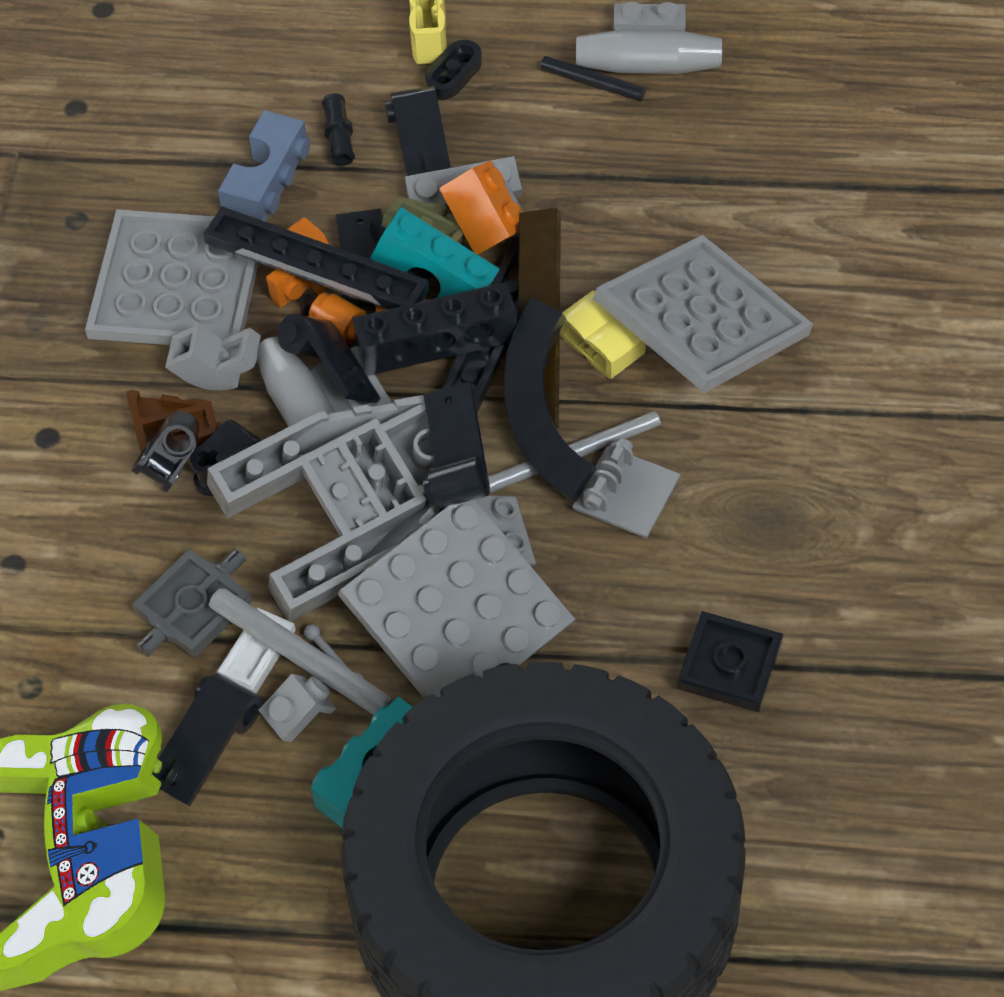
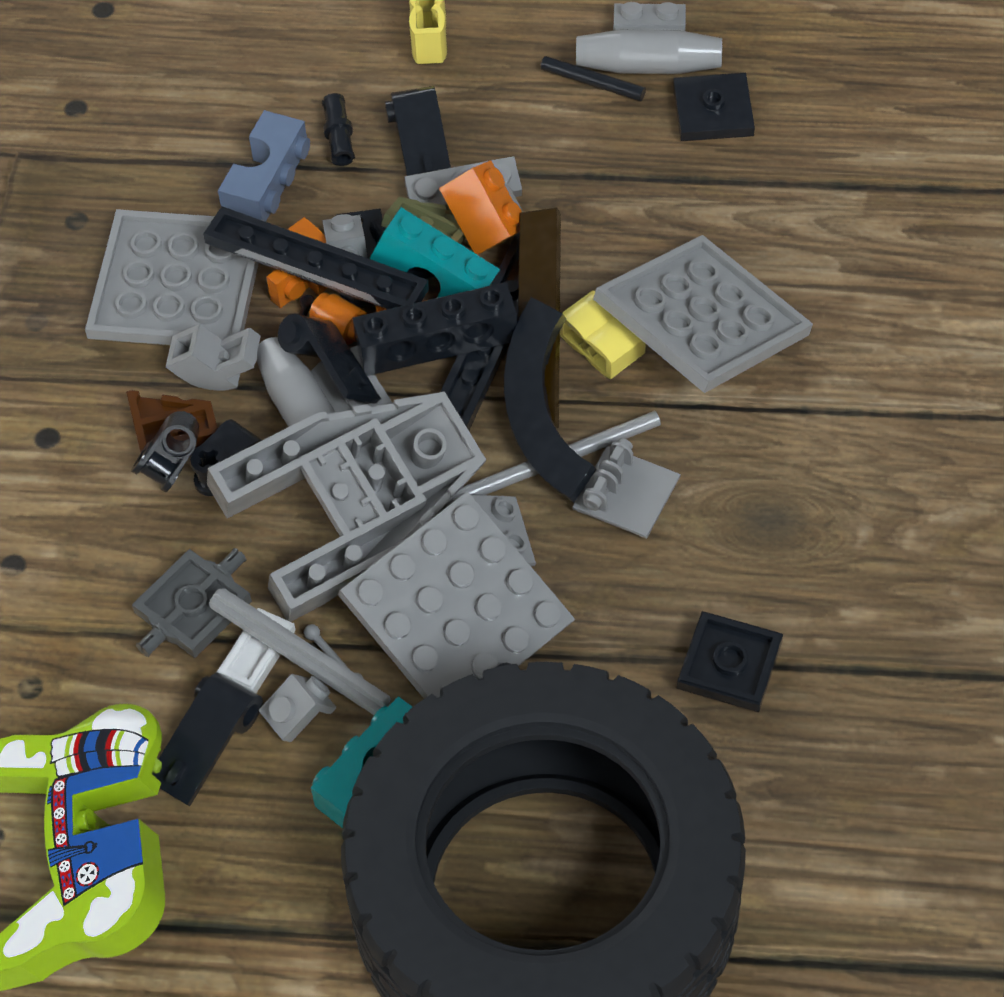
black door [423,382,490,508] -> none
black plate [425,40,482,99] -> none
none -> light grey bracket [322,214,367,258]
none -> black plate [673,73,755,141]

